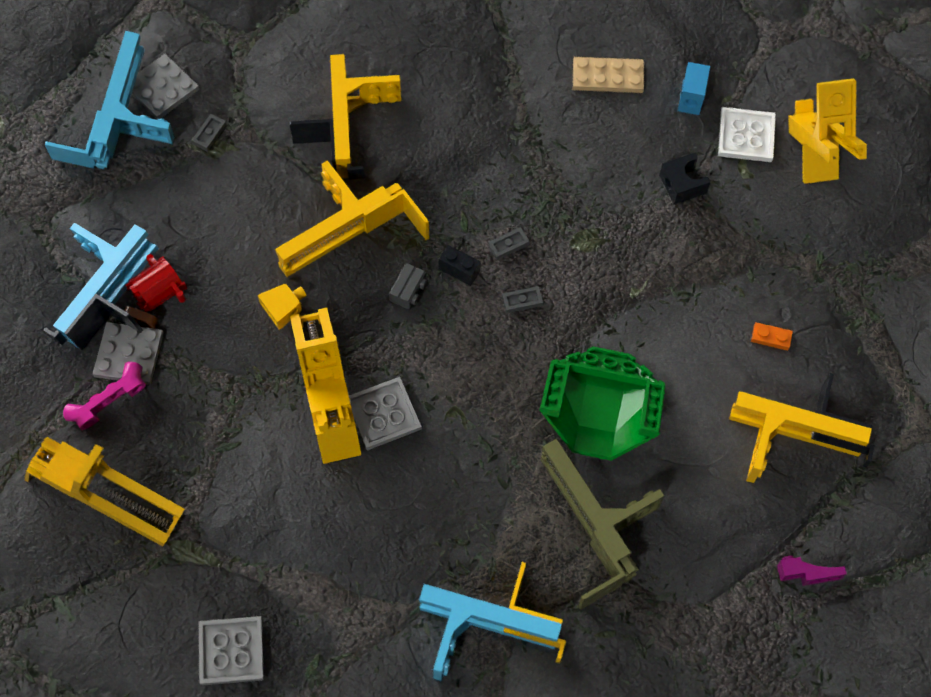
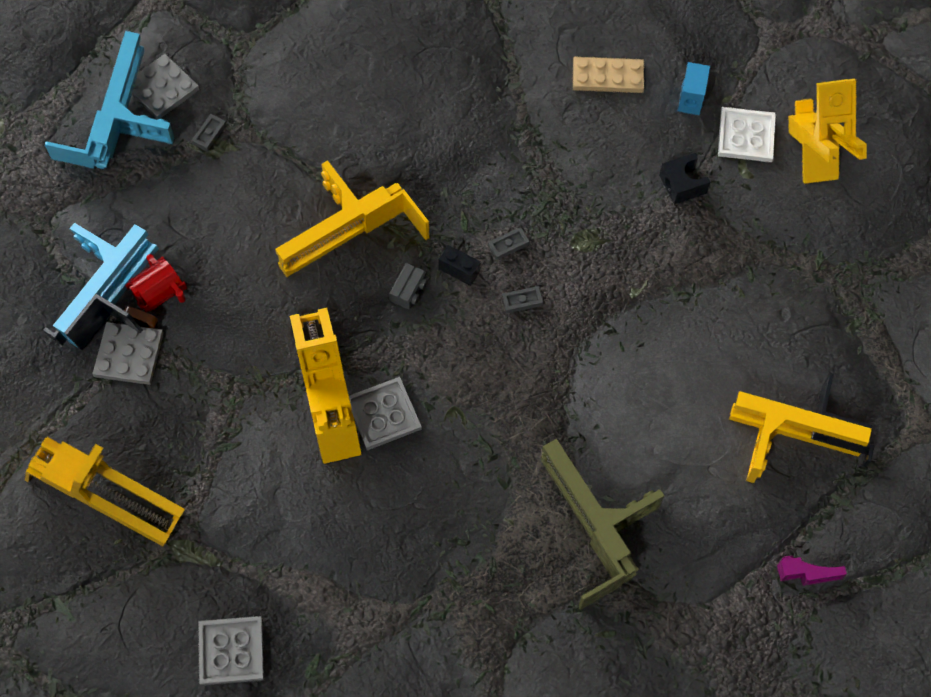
dark pink plate [63,361,146,430] -> none
yellow torso [258,284,307,330] -> none
yellow piece [290,54,401,179] -> none
medium azure piece [419,562,566,681] -> none
green windscreen [540,346,666,461] -> none
orange plate [751,322,793,351] -> none

